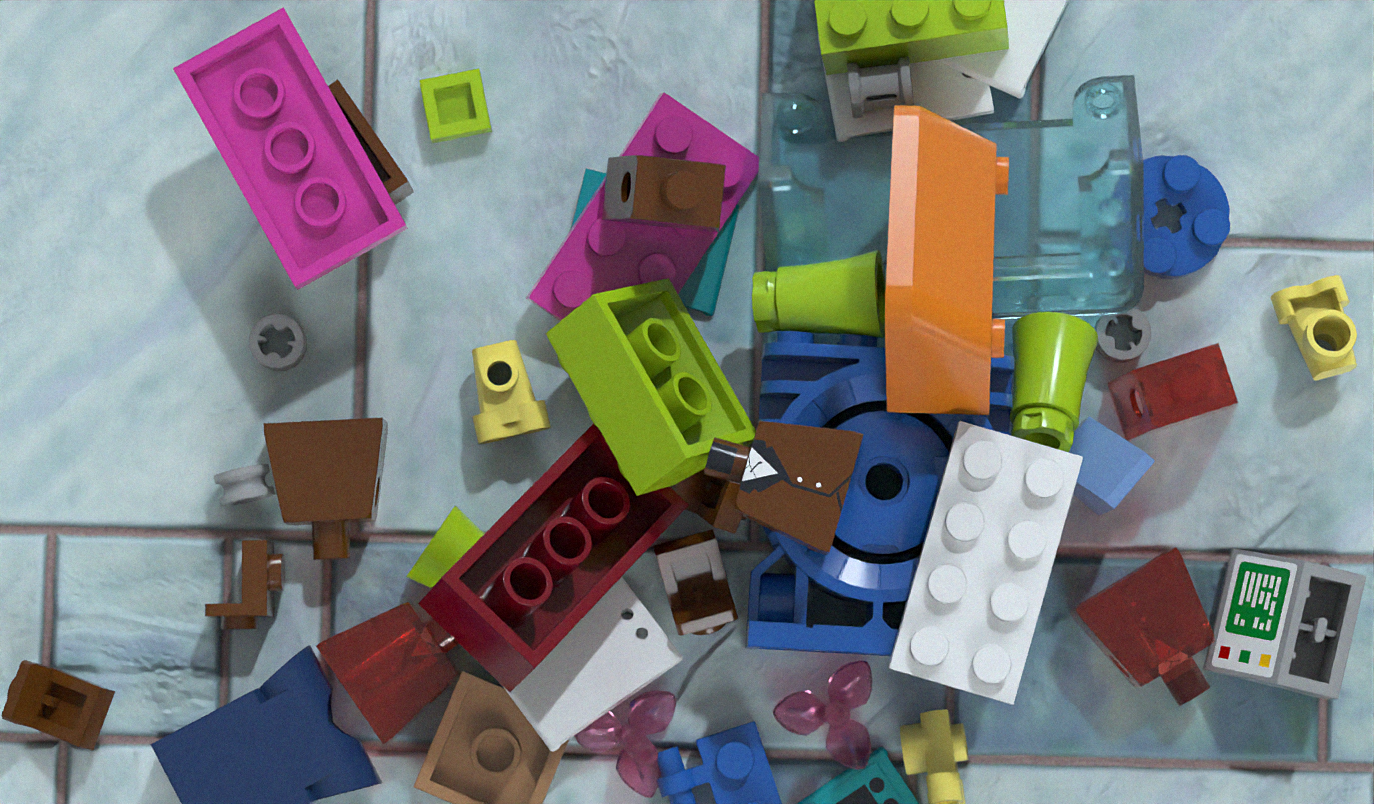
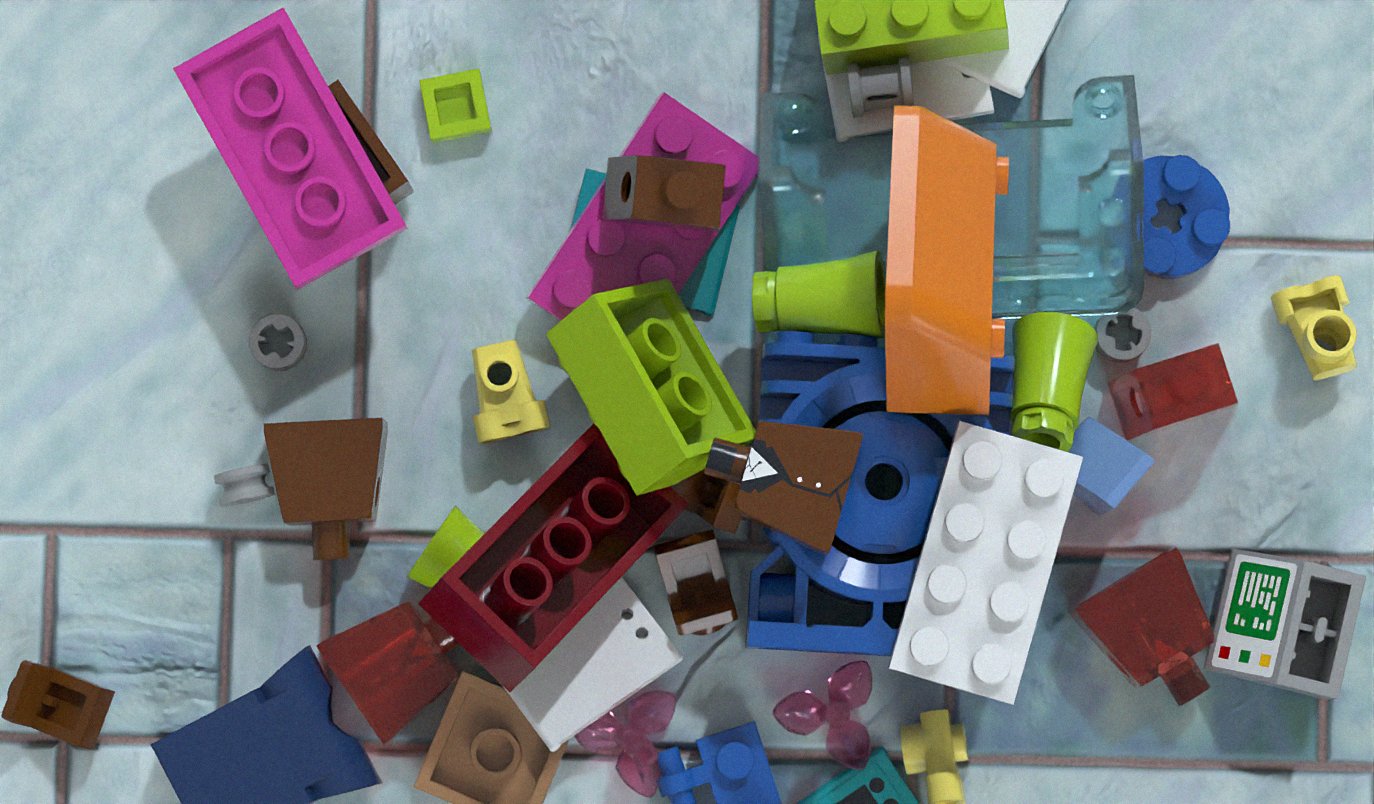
reddish brown bracket [205,540,285,630] -> none

